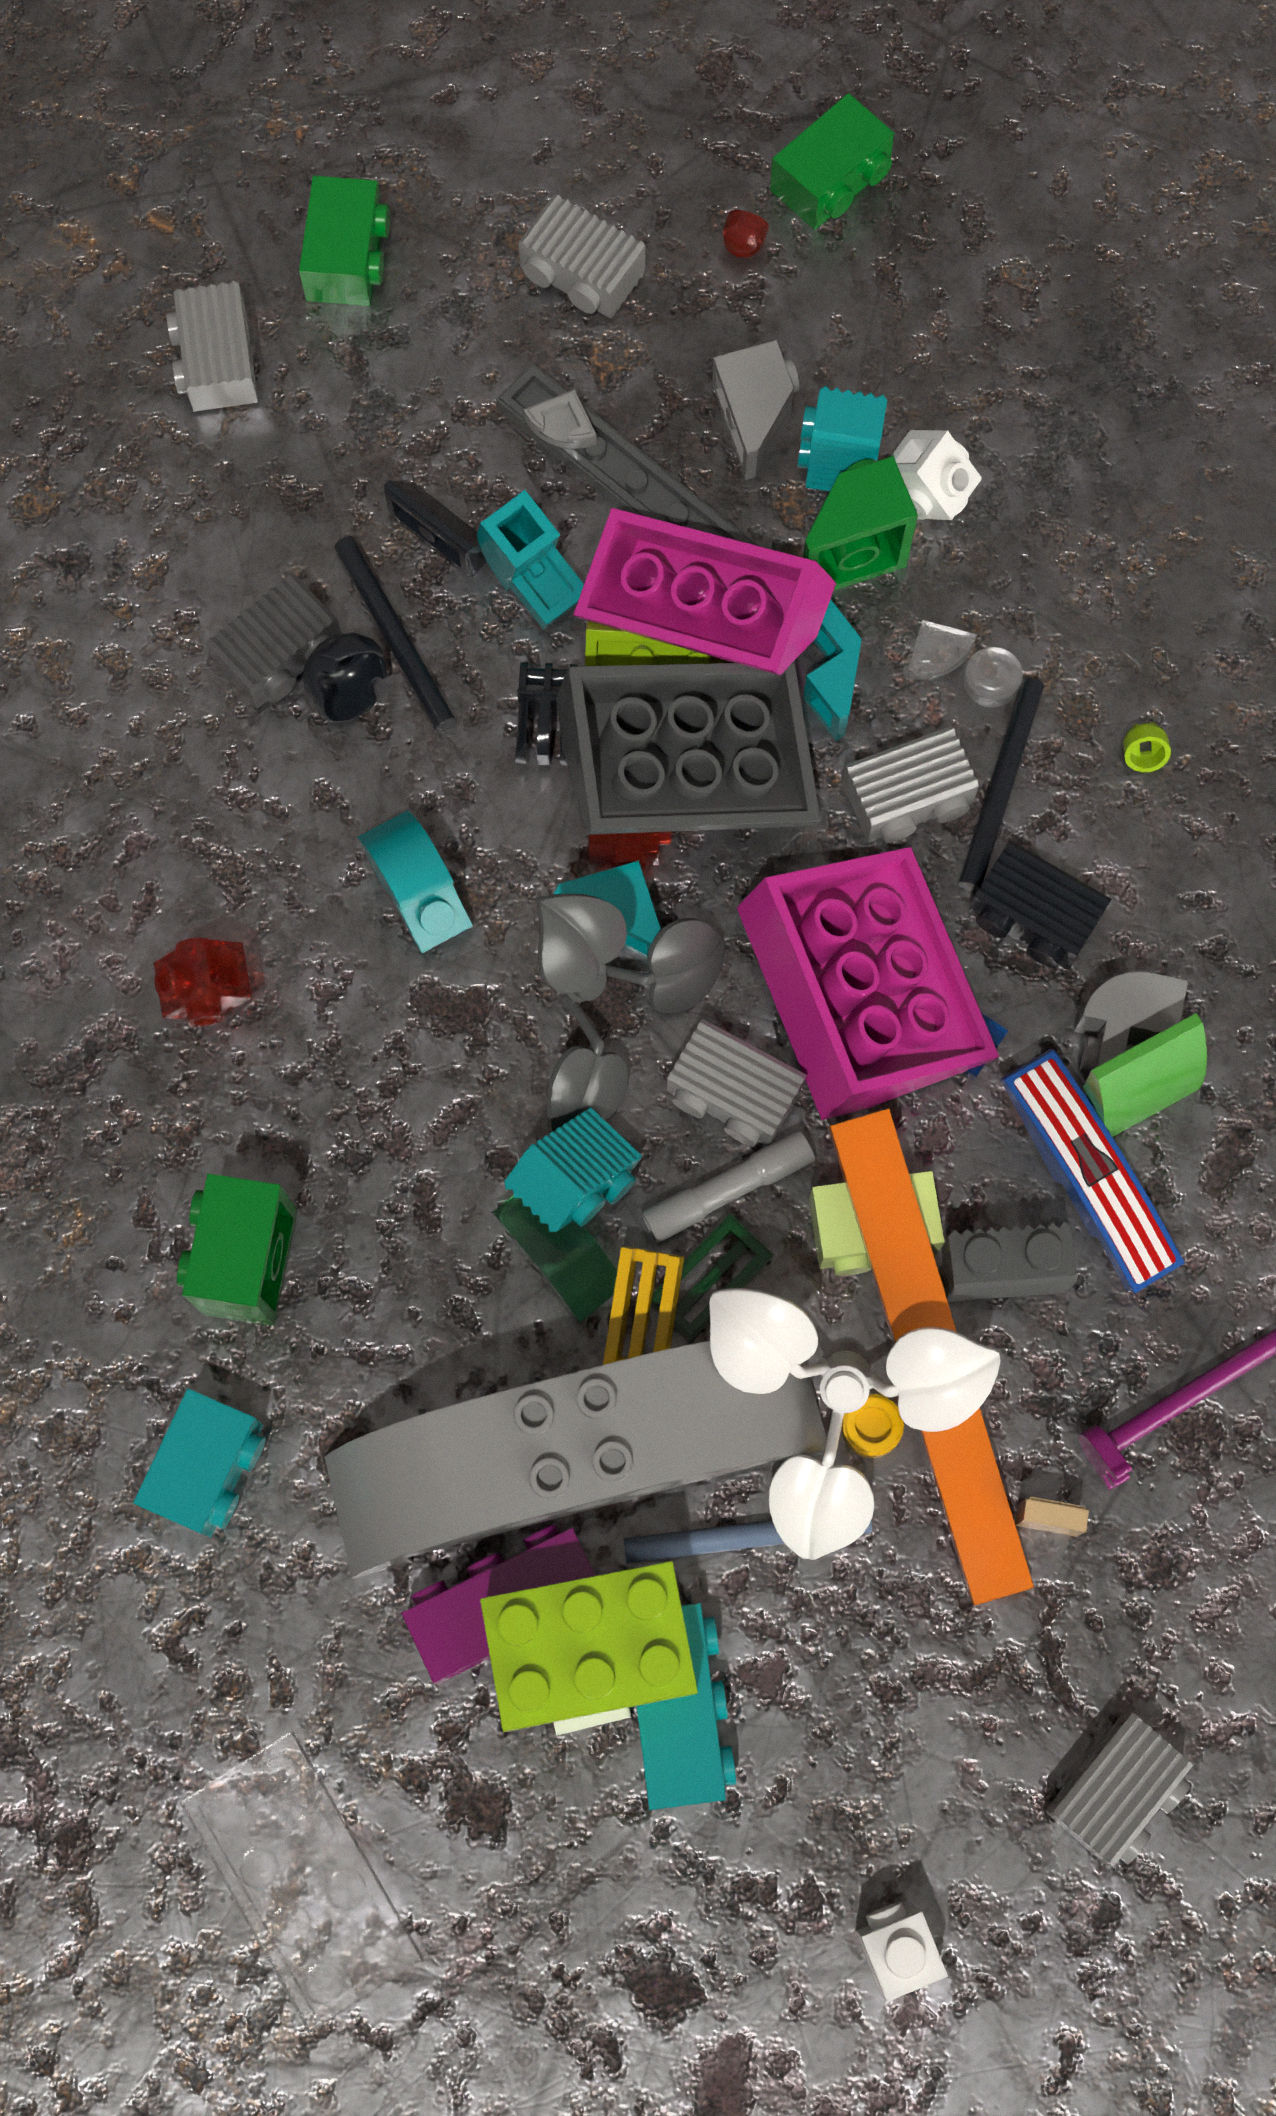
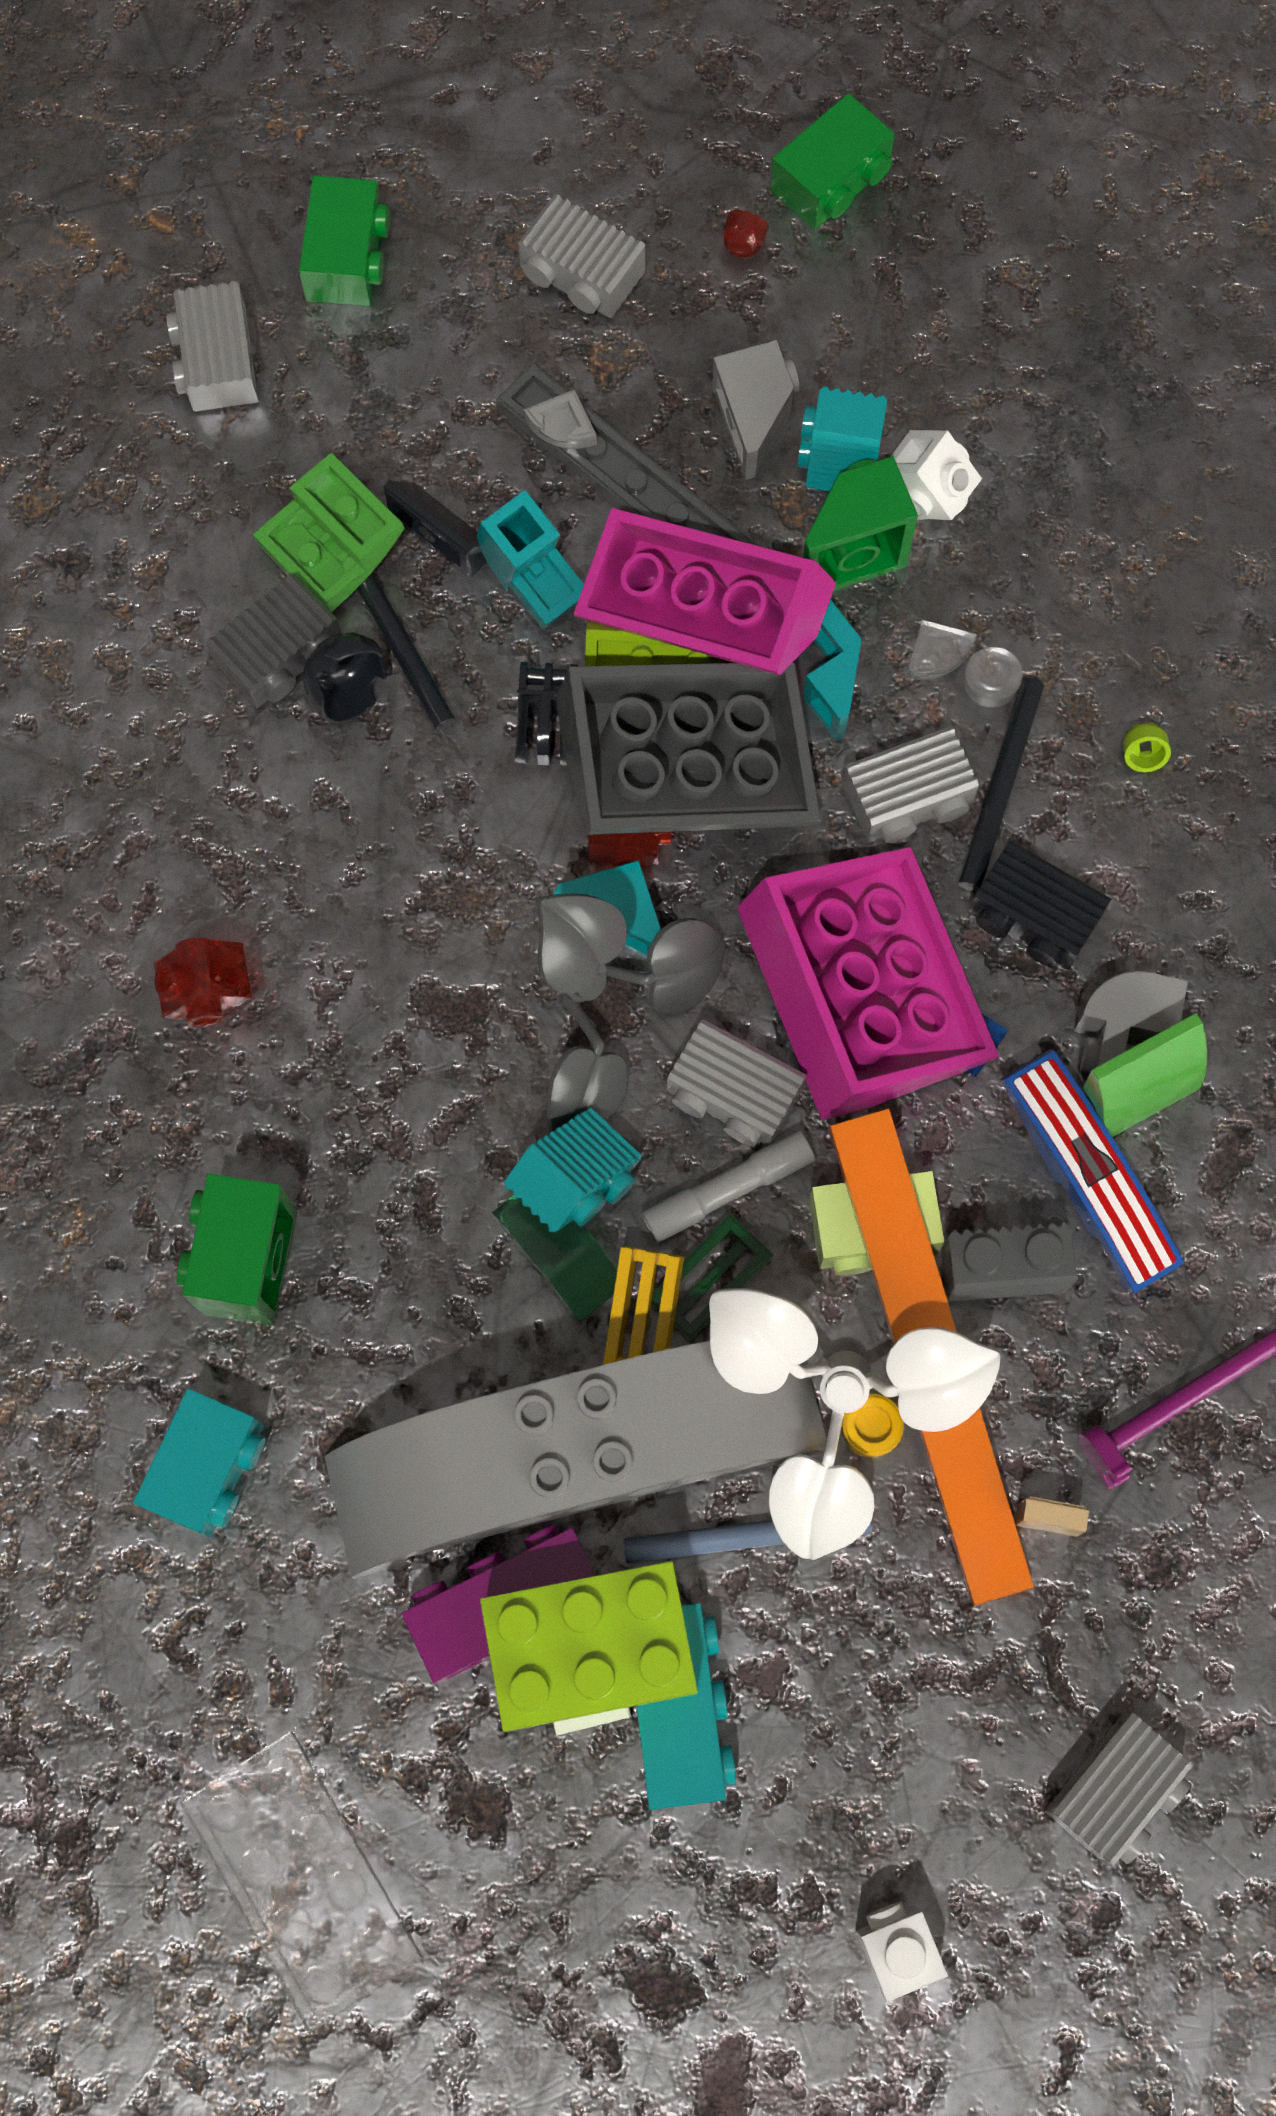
teal brick [357,810,473,953] -> none
none -> bright green slope [252,452,405,612]

